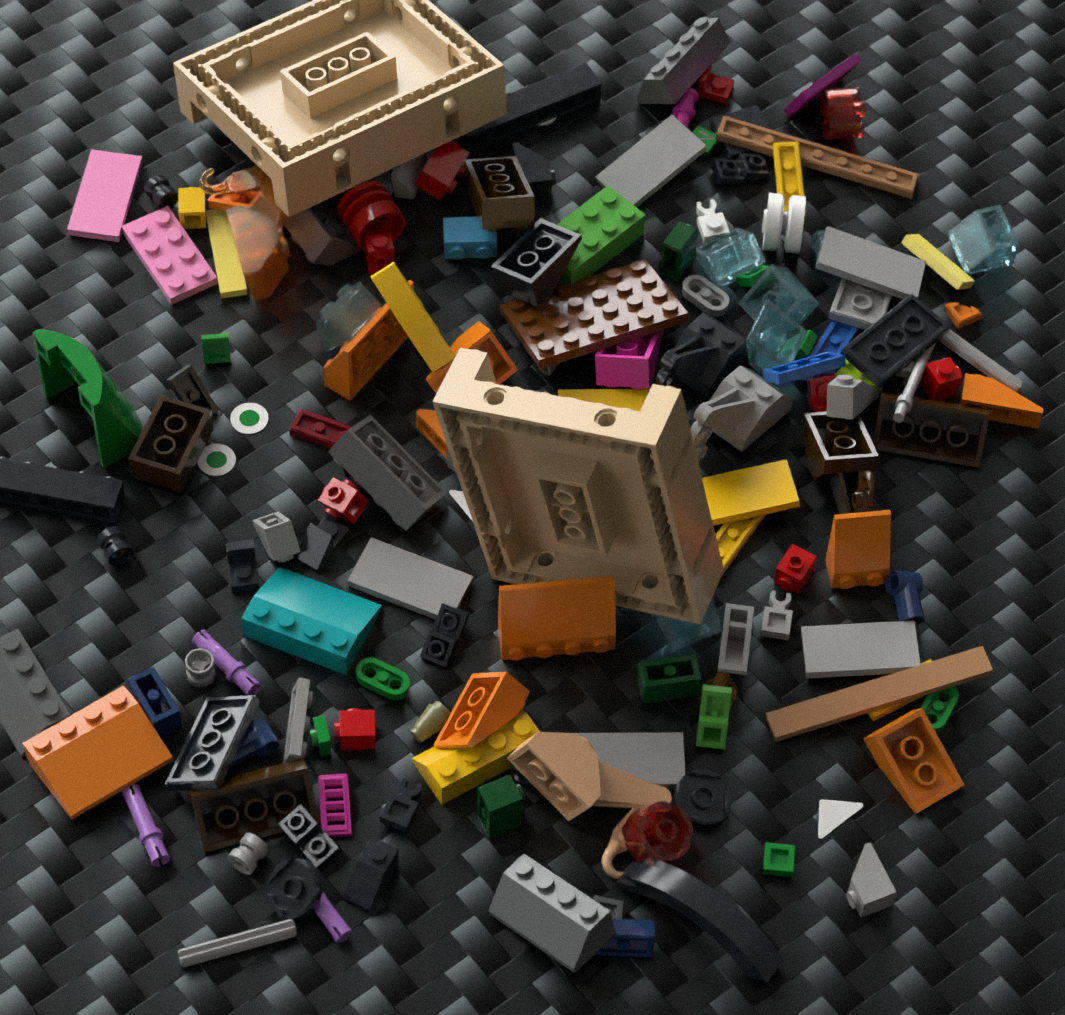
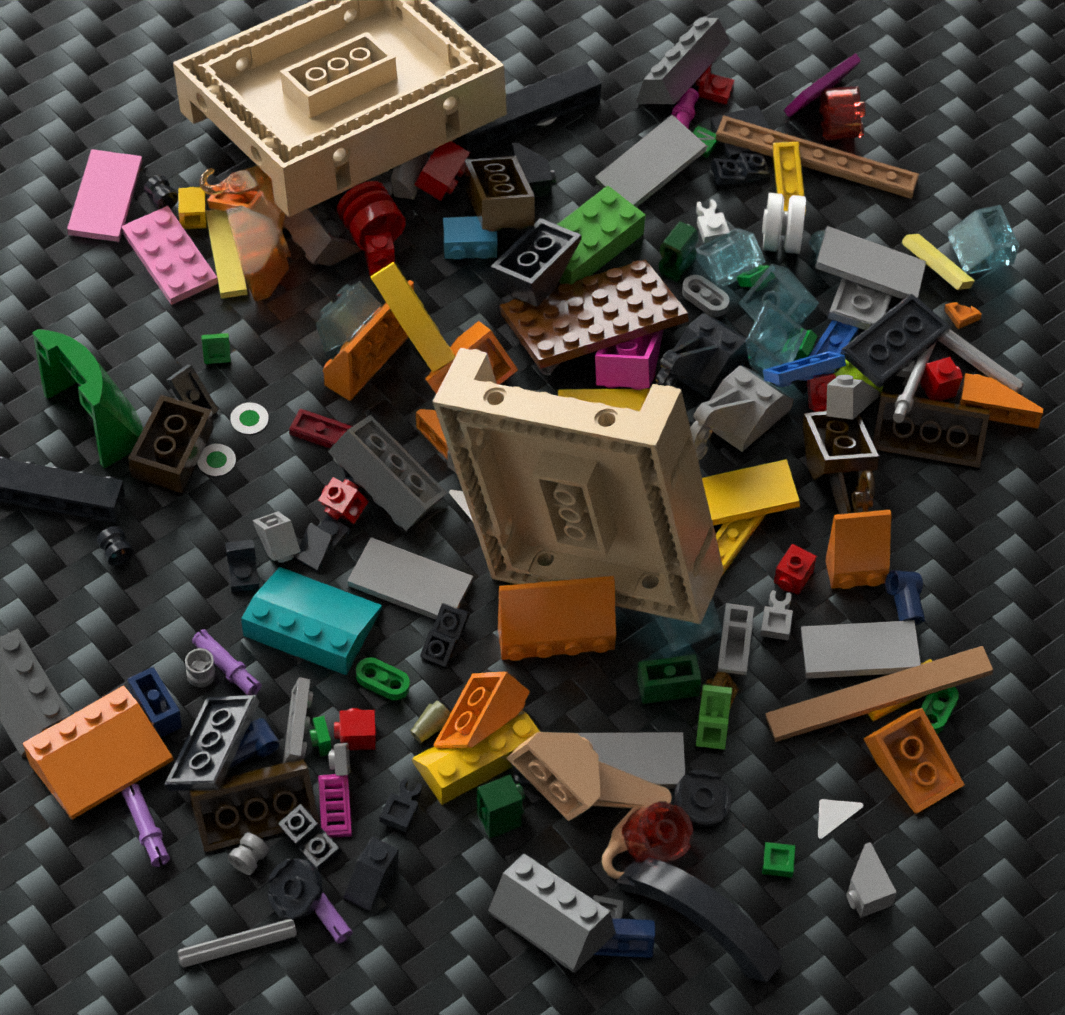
none -> light grey plate [329,743,350,776]

